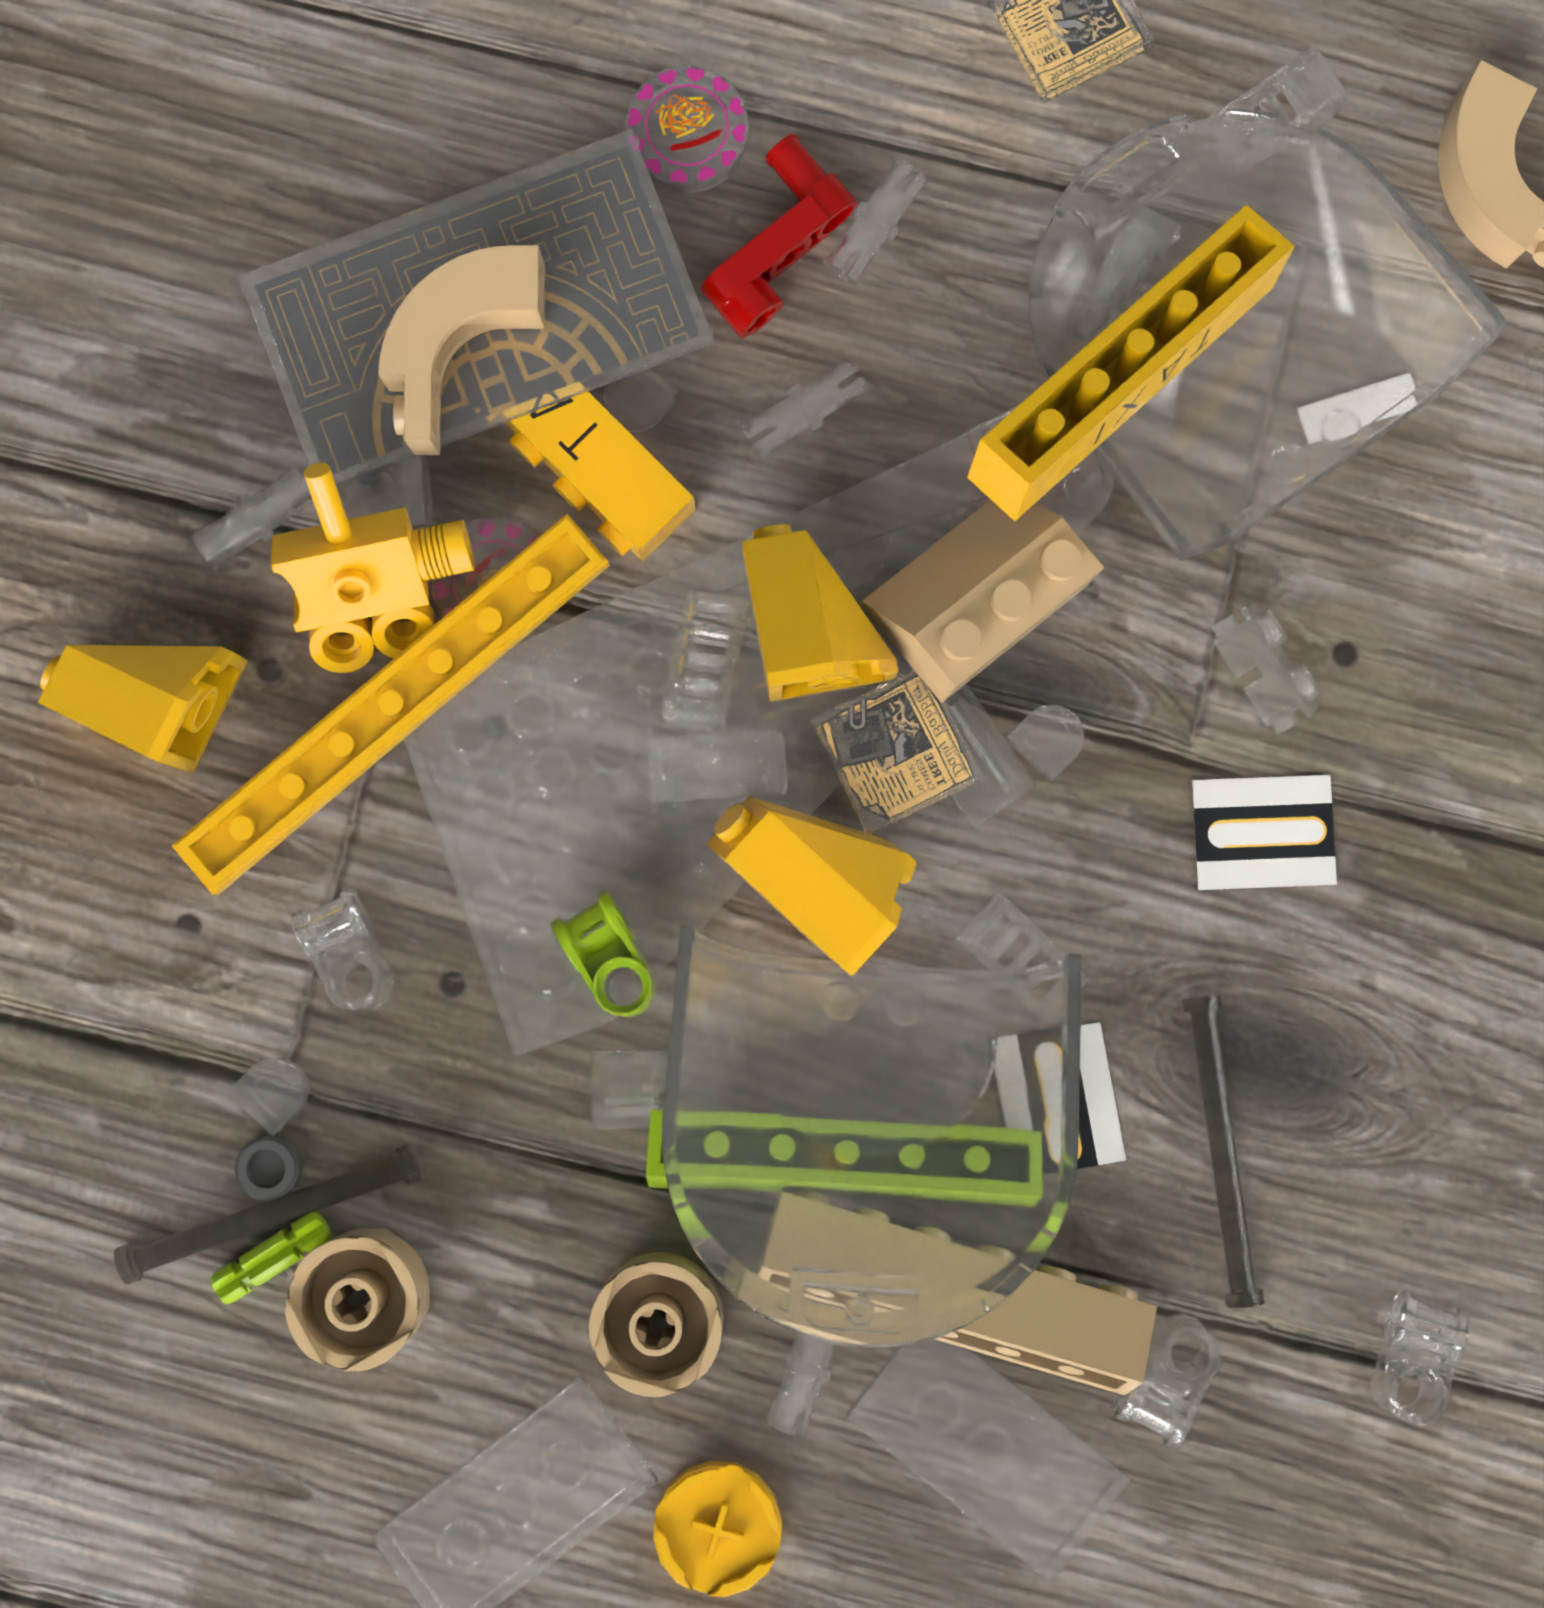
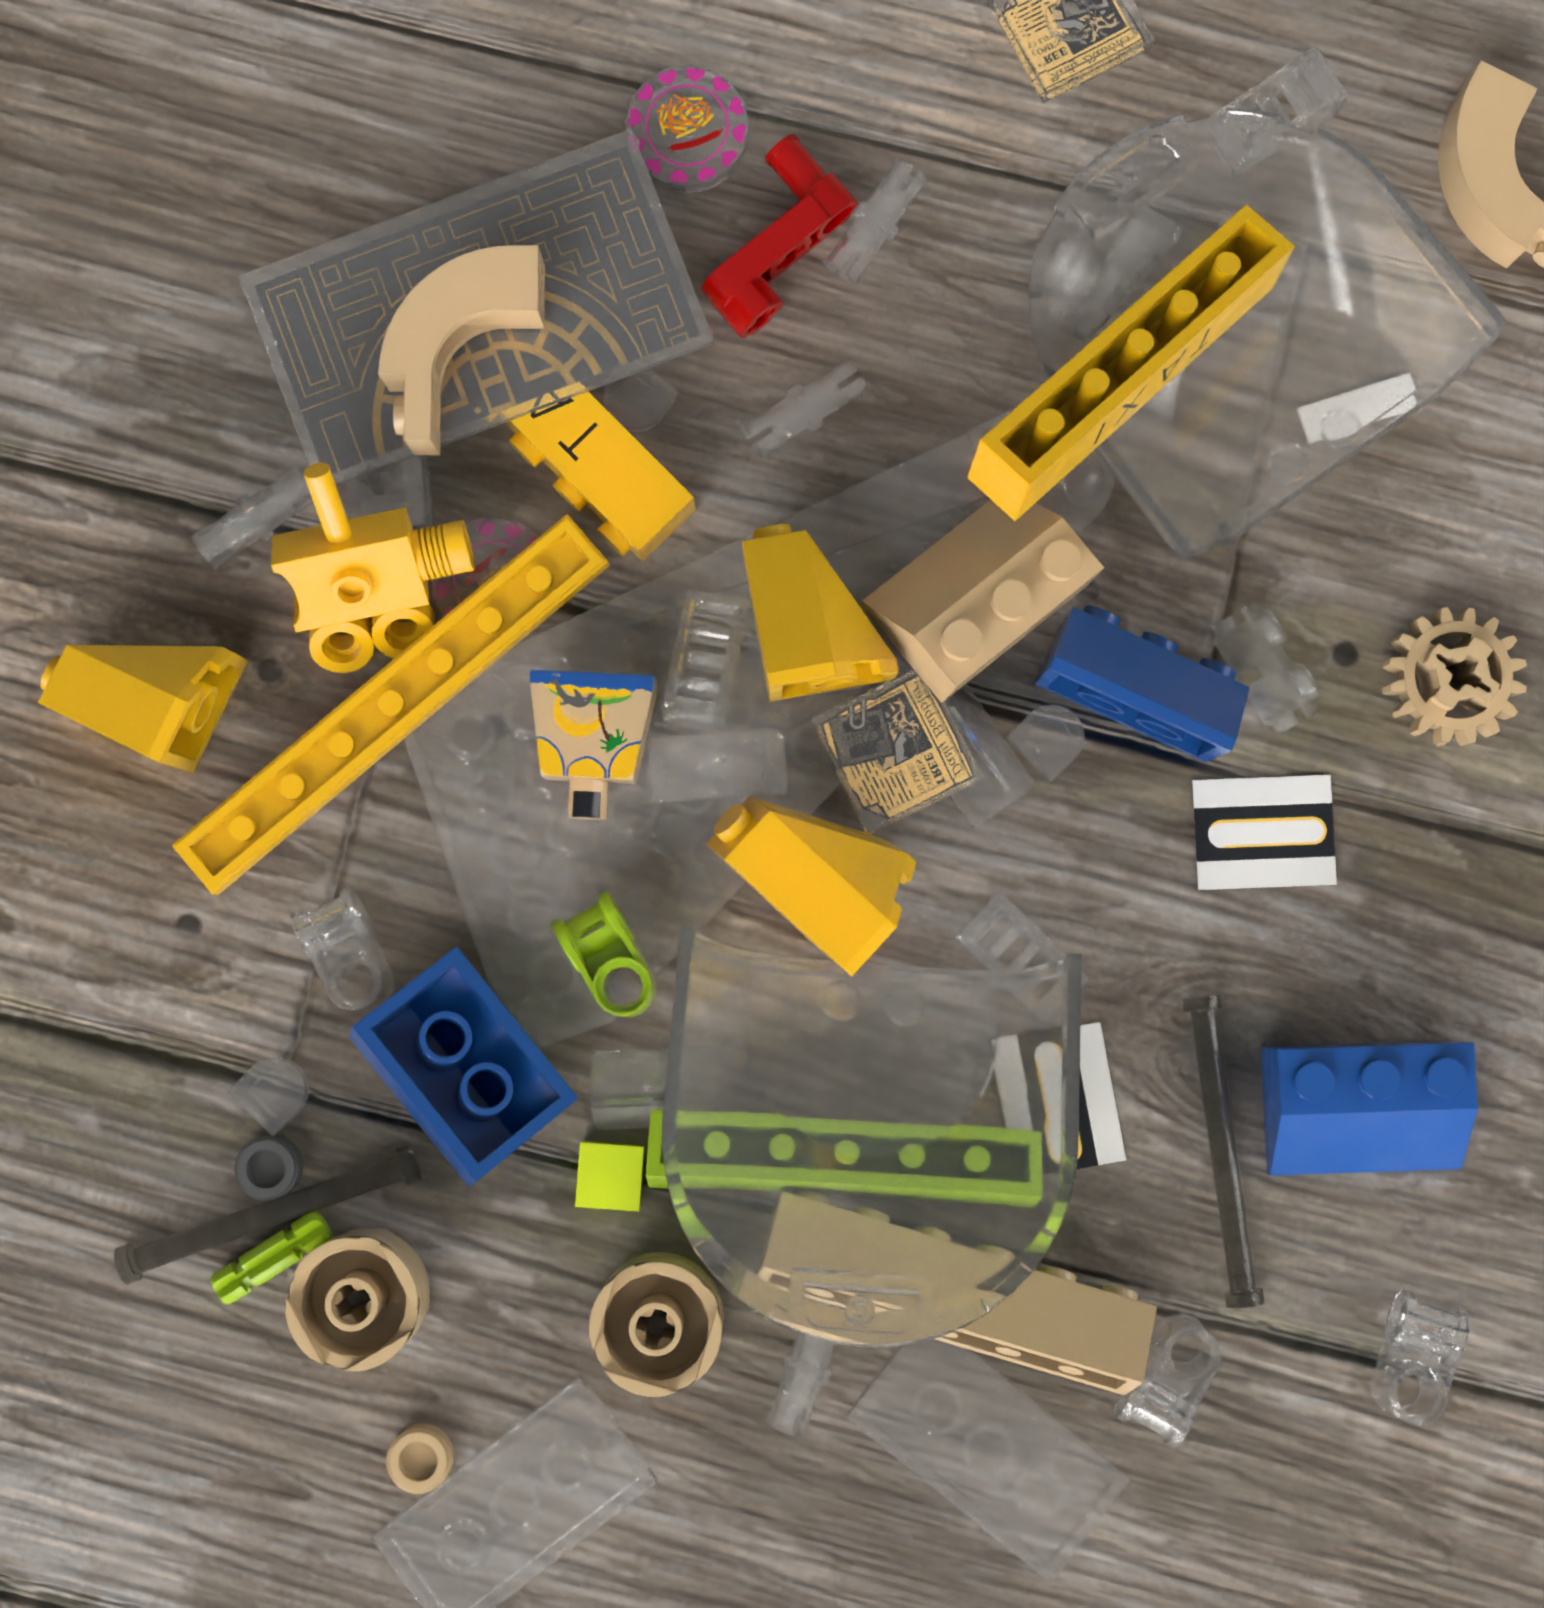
yellow tile [653,1460,782,1597] -> none
none -> blue slope [349,946,579,1188]
none -> tan tile [386,1423,454,1494]
none -> torso [529,670,658,820]
none -> neon yellow tile [575,1140,645,1212]
none -> blue slope [1034,605,1250,763]
none -> blue slope [1261,1040,1478,1175]
none -> tan gear [1382,607,1527,746]

